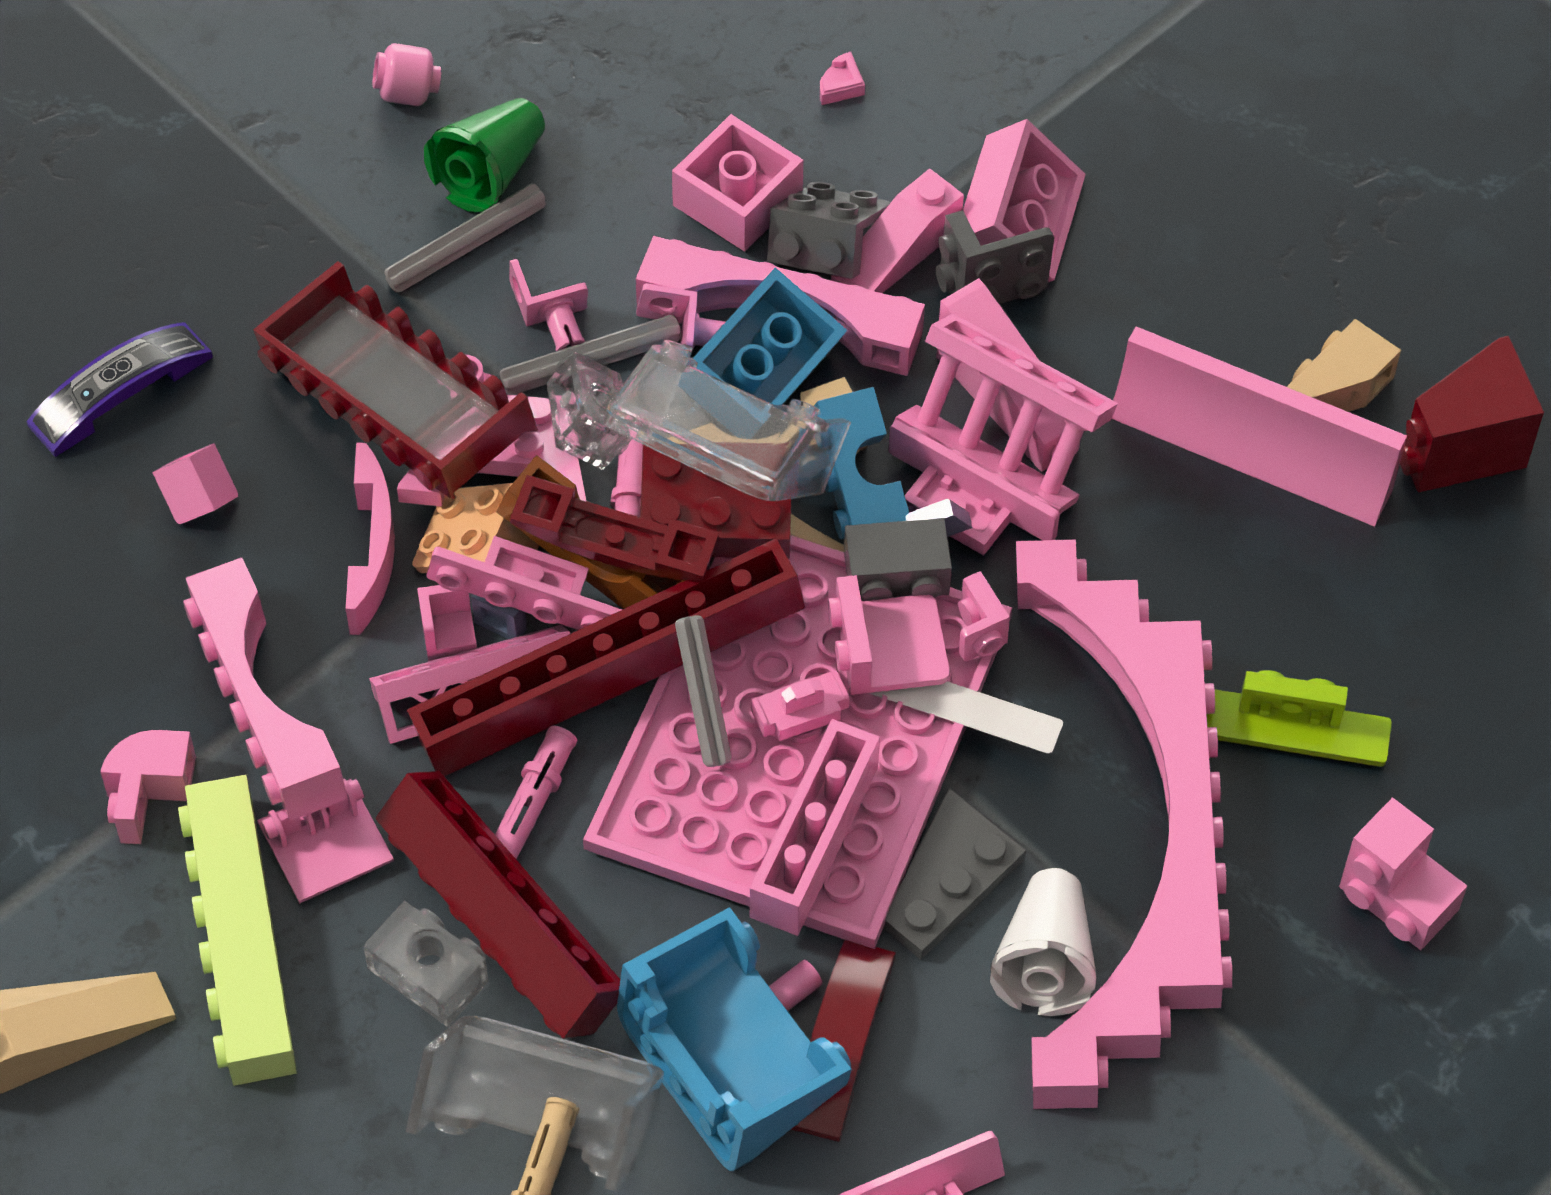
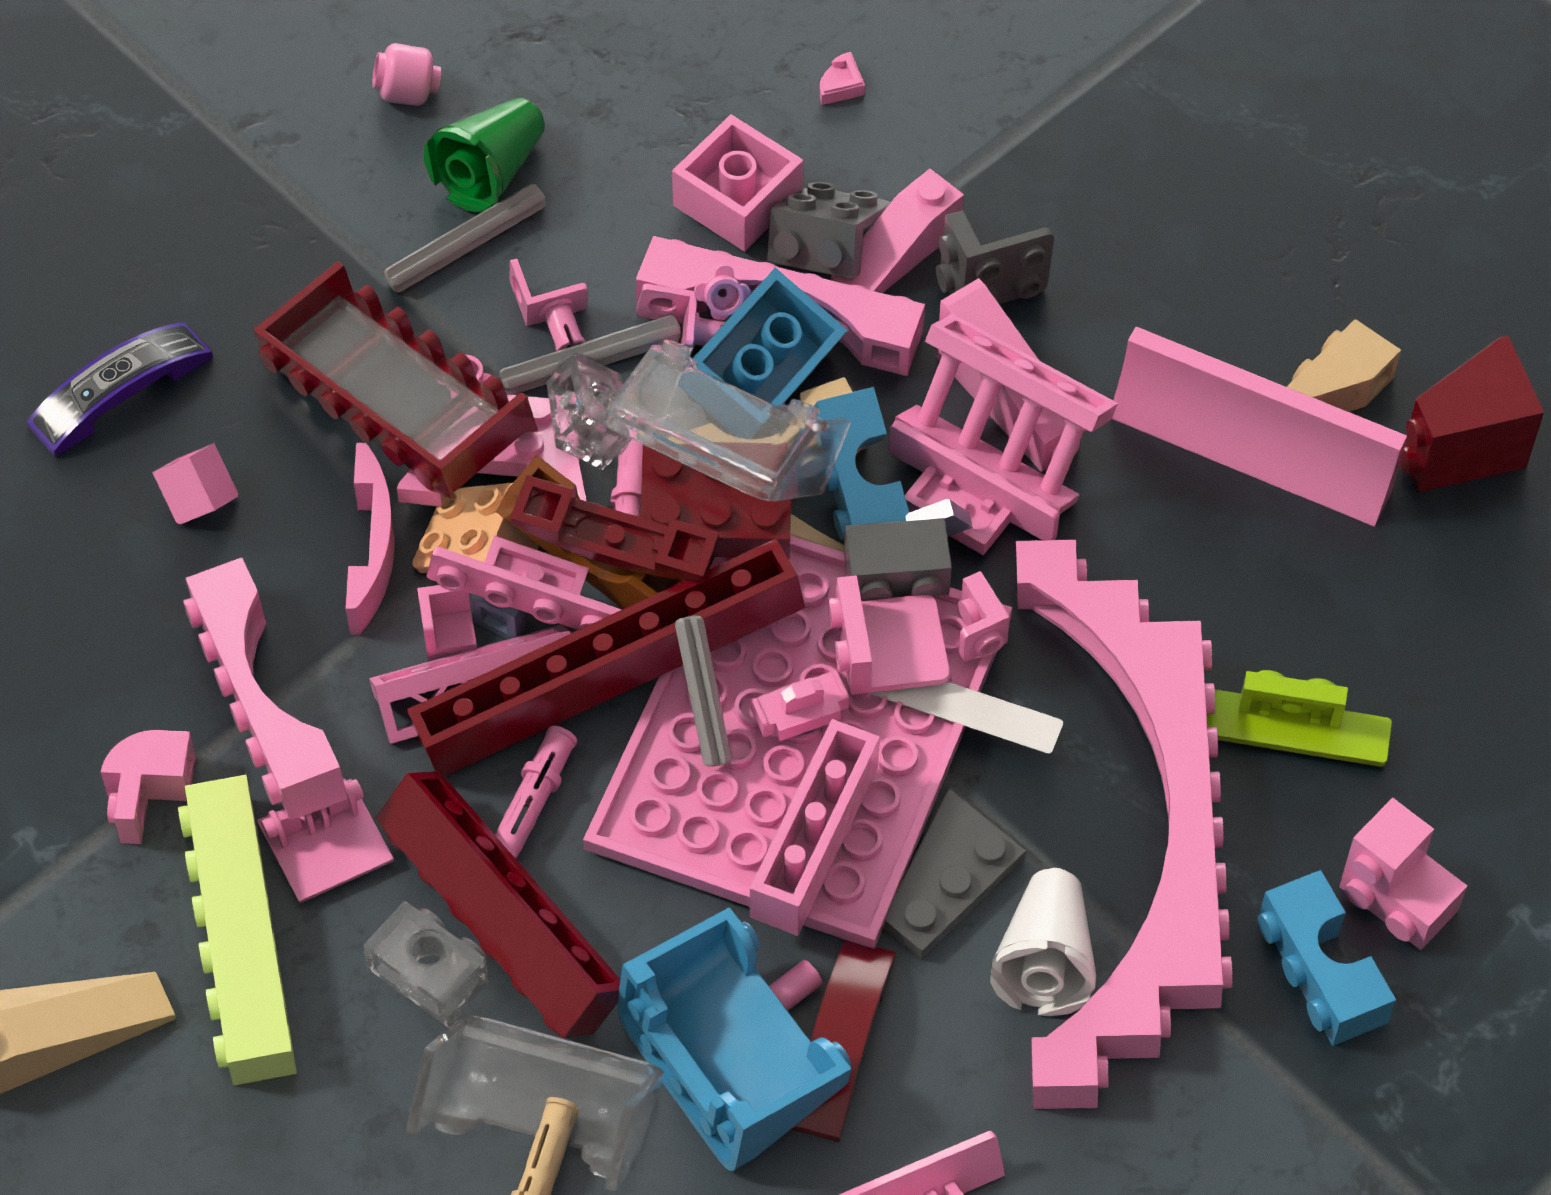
bright pink slope [963,119,1086,282] -> none
none -> bright pink plate [694,264,751,321]
none -> dark azure arch [1257,870,1396,1046]

